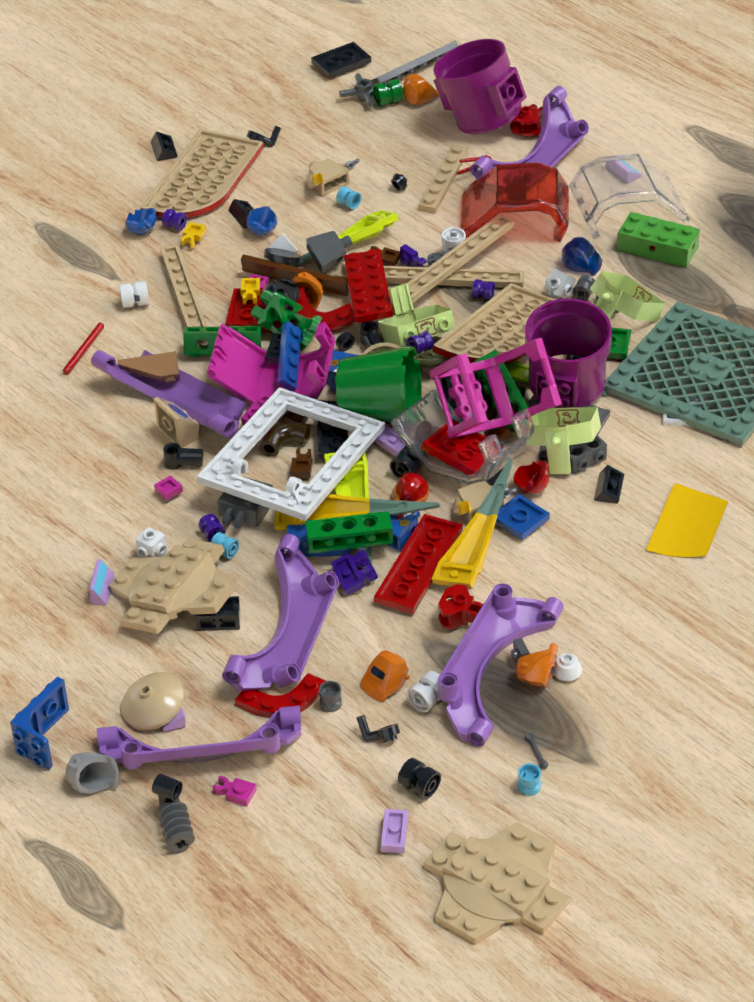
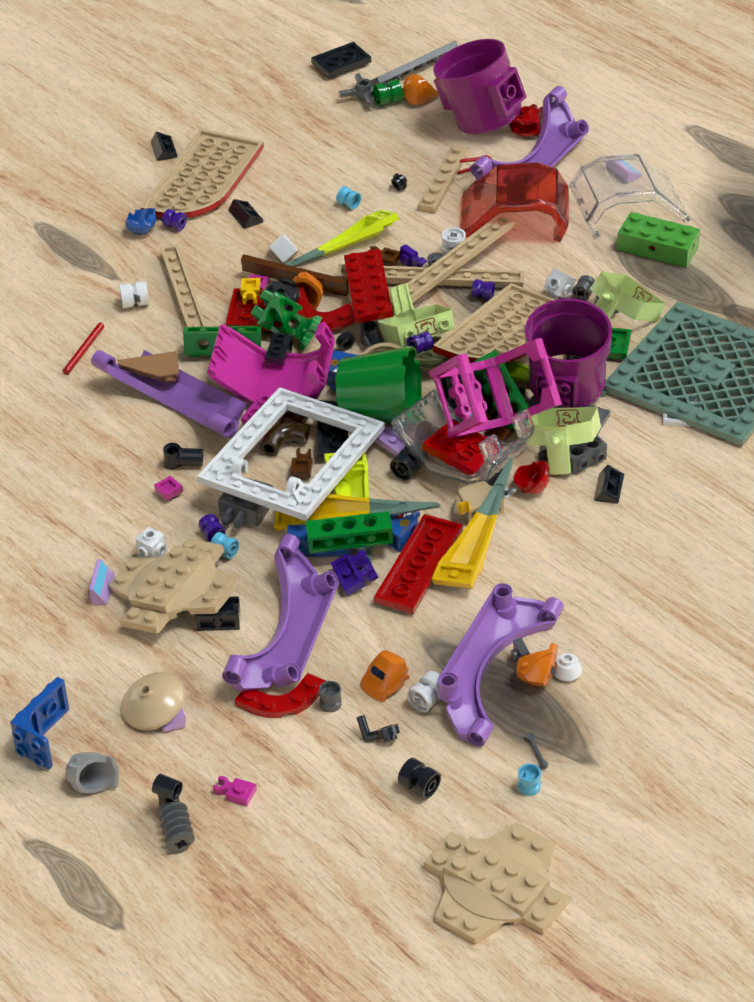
medium lavender panel [97,706,302,769] -> none
tan slope [154,397,200,448] -> none
yellow plate [181,222,207,248] -> none
black plate [246,126,281,147] -> none
blue hair [247,206,277,236] -> none
black tile [264,248,301,265] -> none
blue plate [277,321,302,392] -> none
dark grey torso [306,231,353,274] -> none
tan torso [307,159,360,197] -> none
lavender plate [381,809,408,853] -> none
red piece [392,473,429,502] -> none
red hinge [438,584,484,630] -> none
blue plate [495,494,550,540] -> none
clear blue helmet [561,237,603,276] -> none
yellow sticker [646,483,728,557] -> none

